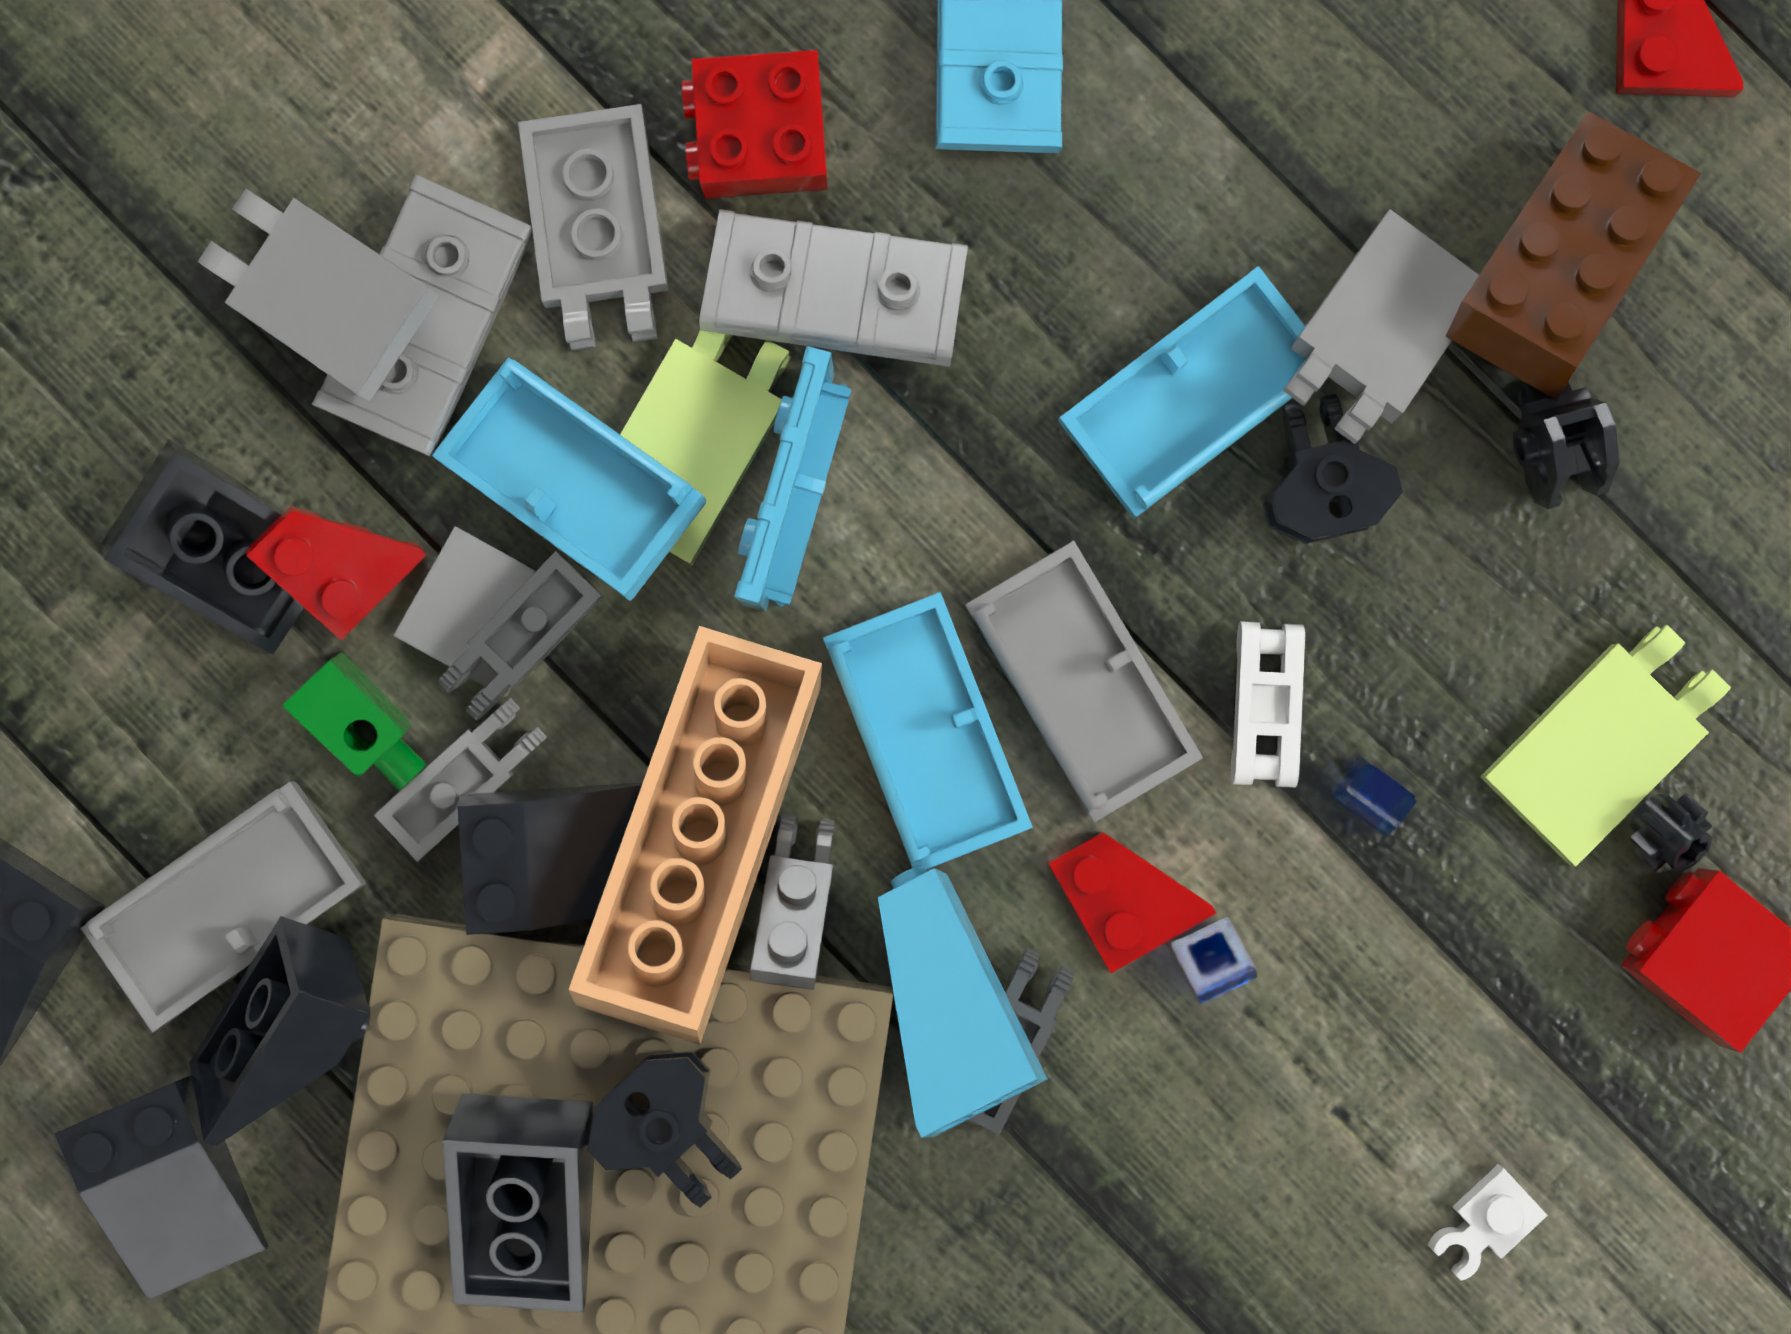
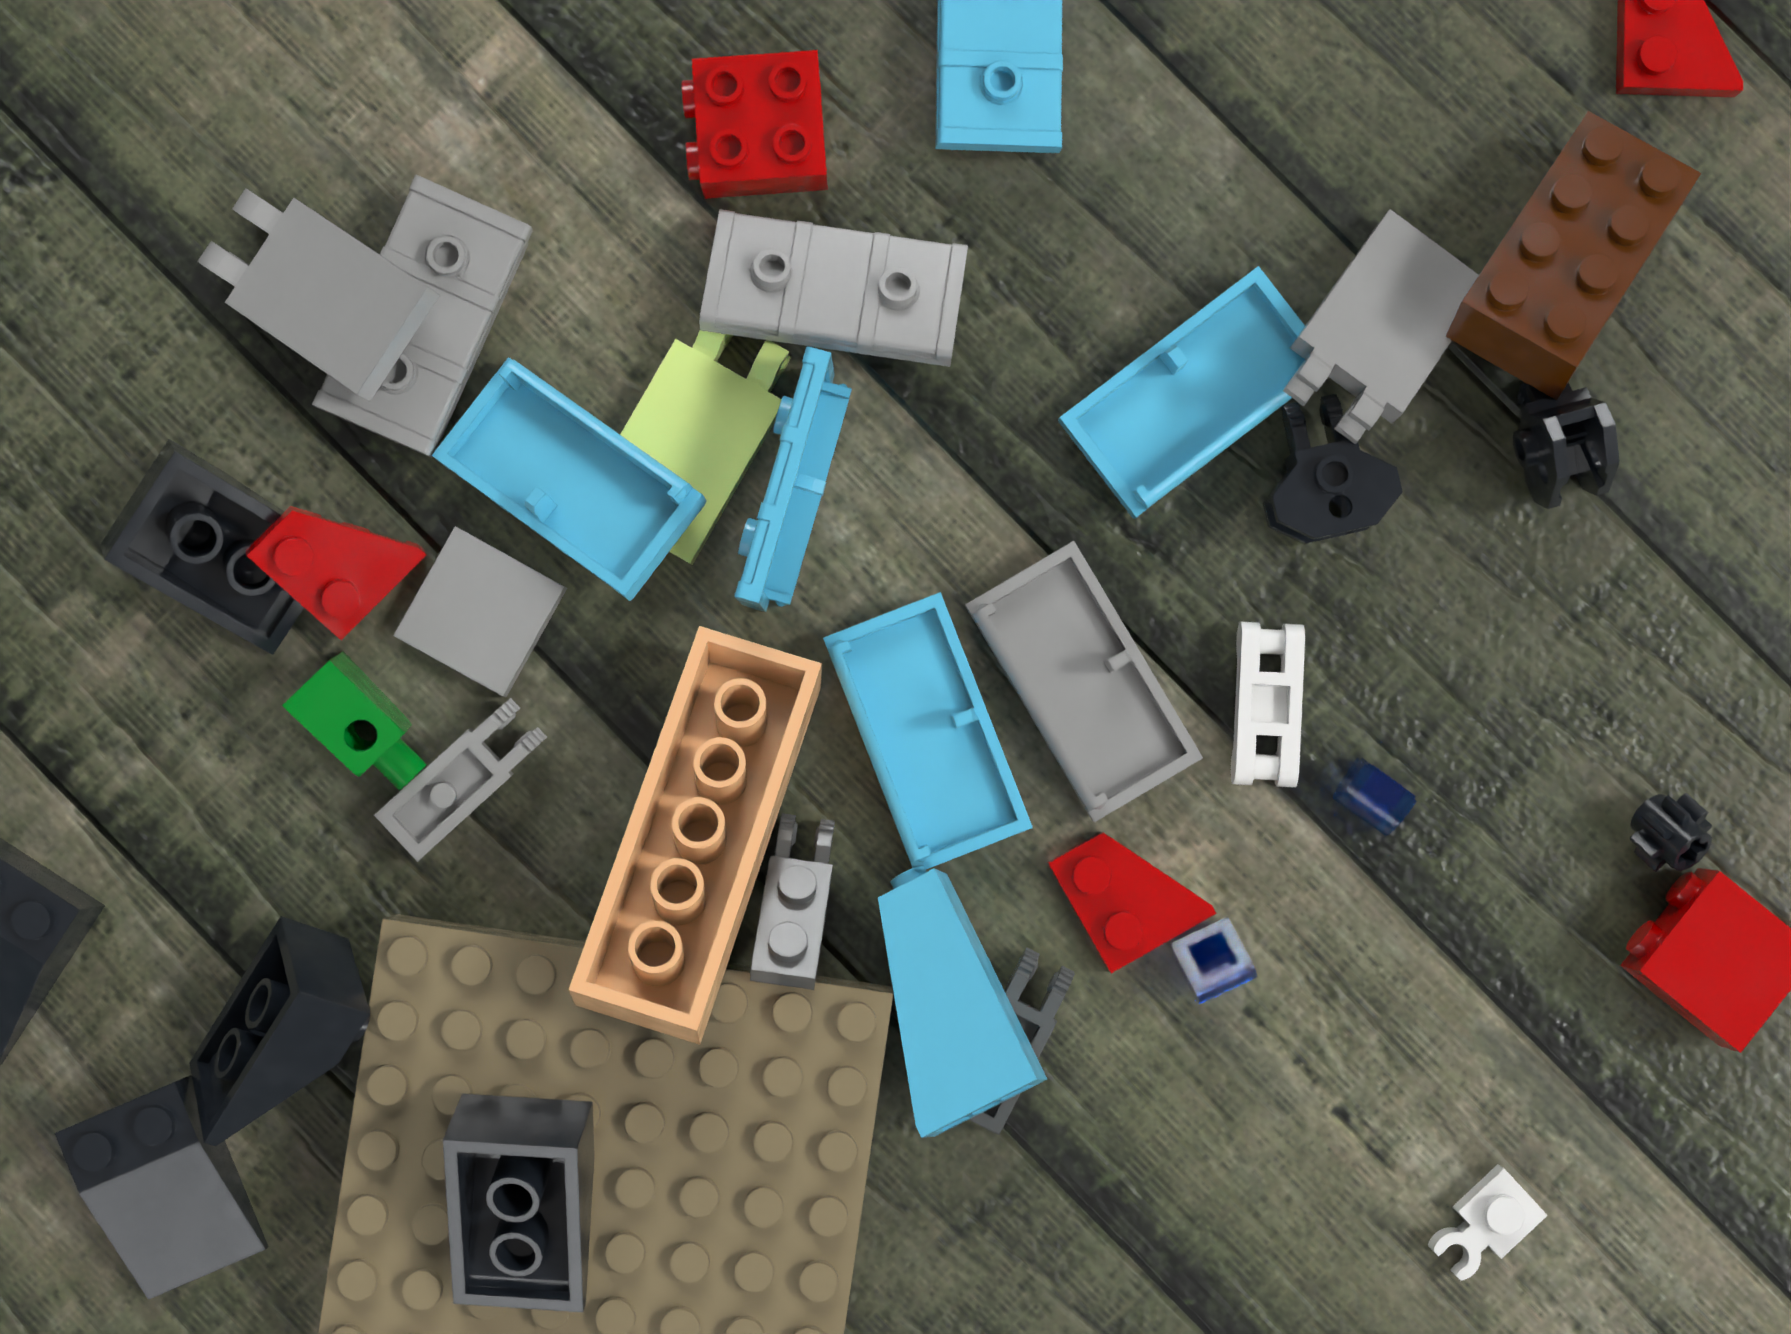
light grey container [81,781,366,1033] -> none
dark grey hinge [437,551,604,721] -> none
black slope [457,782,643,935] -> none
light grey tile [518,104,669,351] -> none
black hinge [588,1051,742,1208] -> none
yellowish green tile [1480,625,1731,866] -> none

